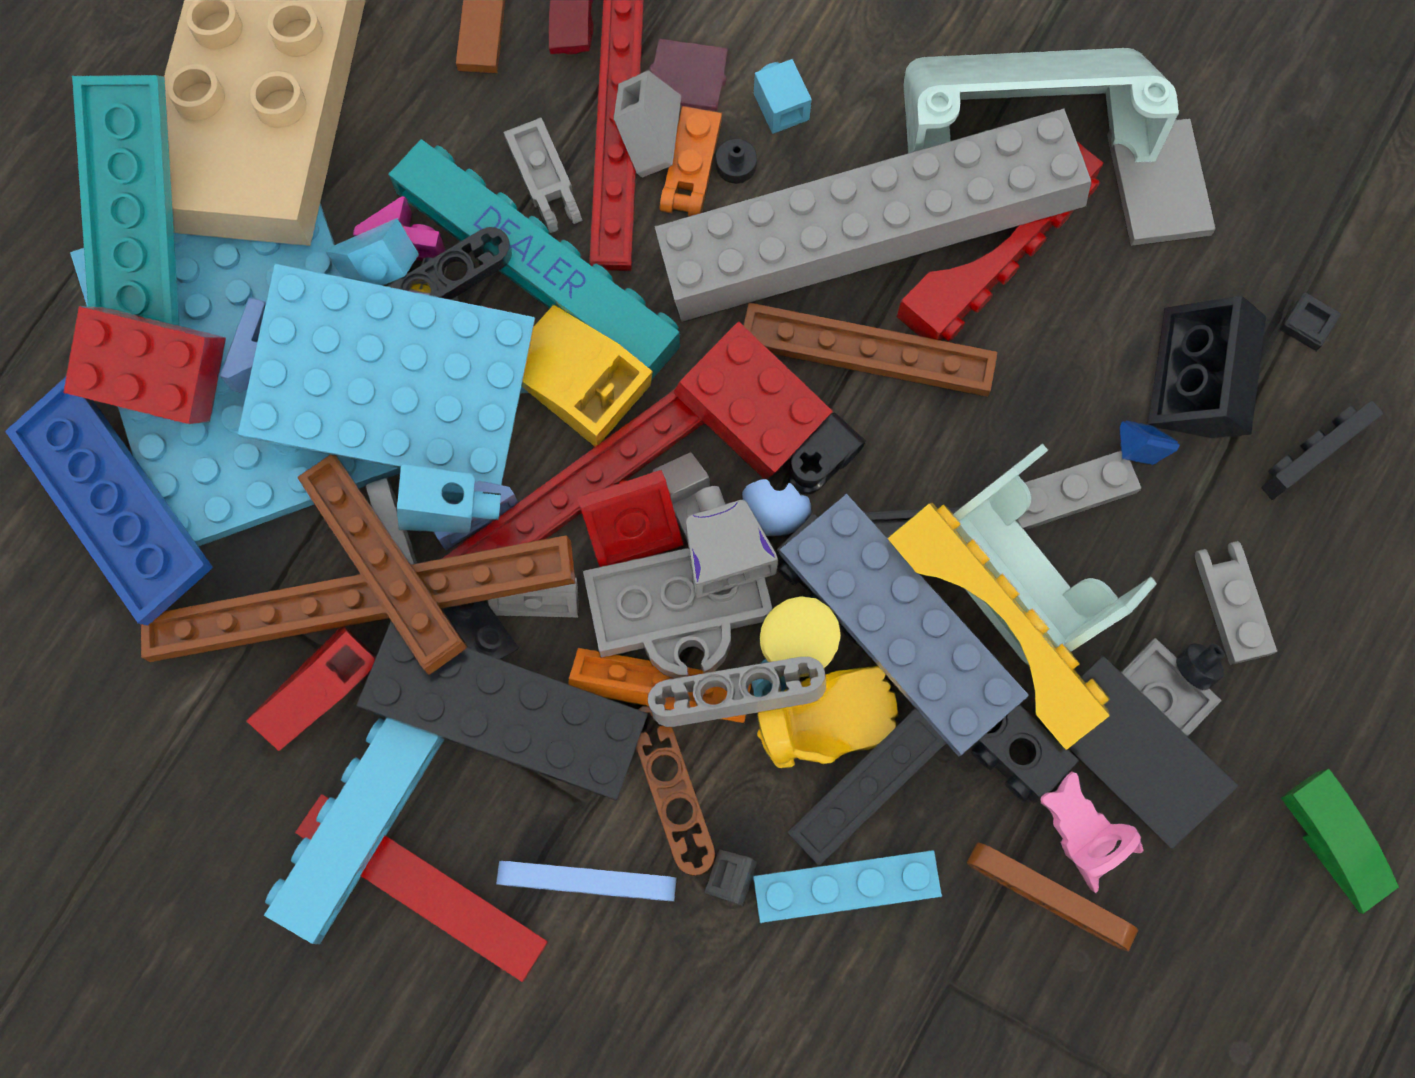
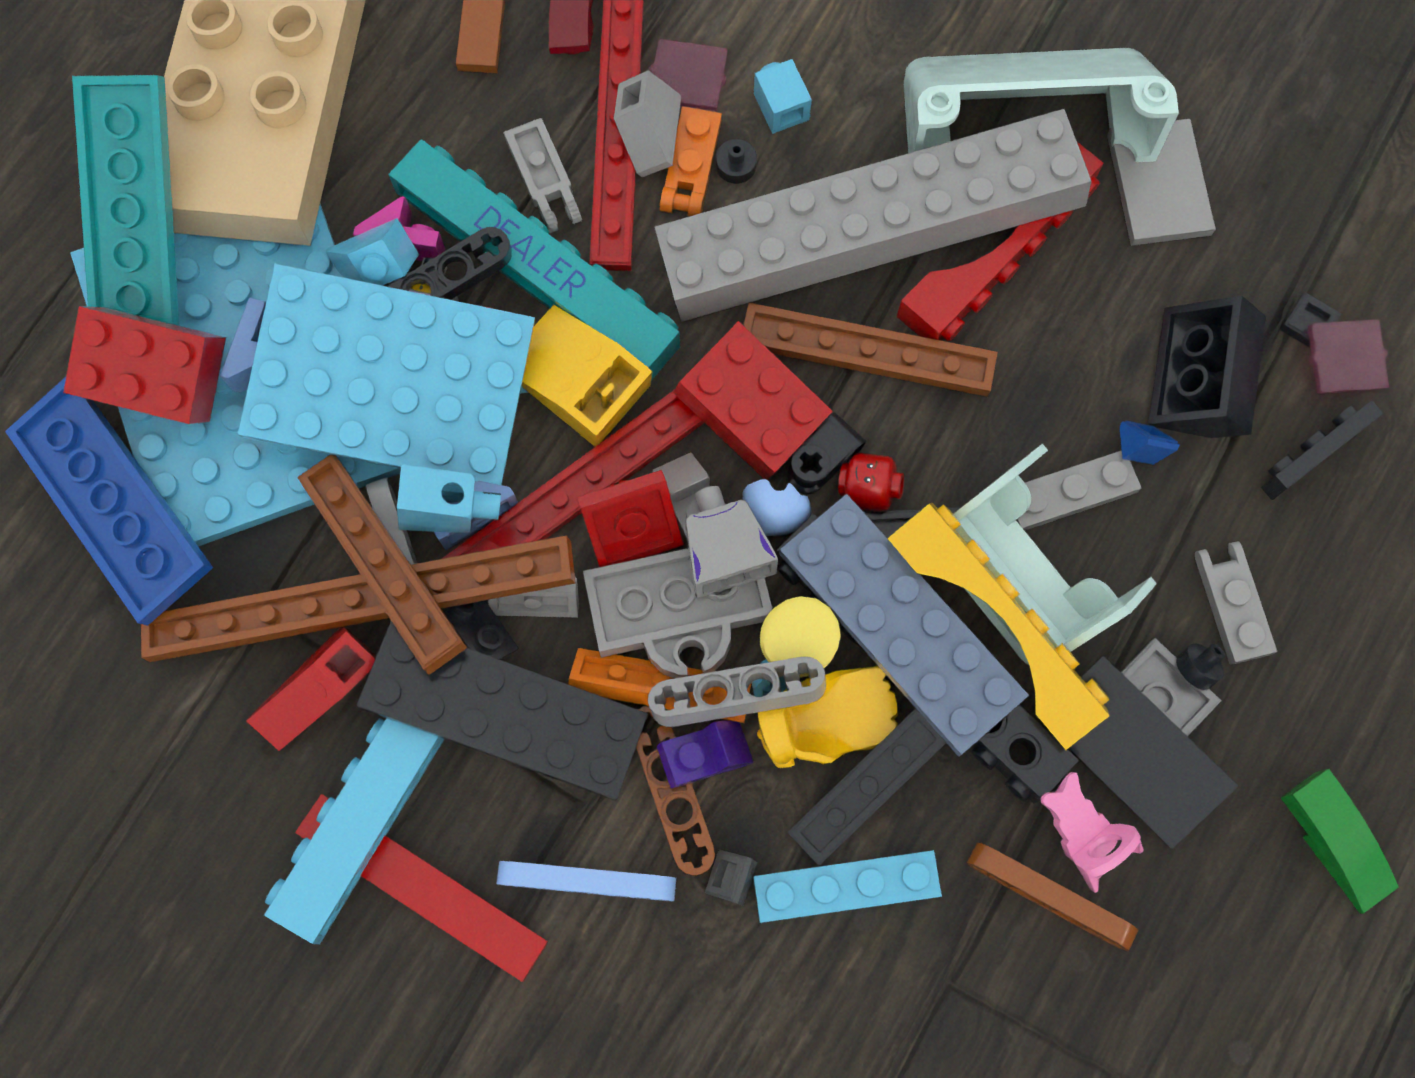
none -> dark purple slope [657,720,754,789]
none -> red head [838,453,904,512]
none -> clear pink piece [1308,319,1389,394]

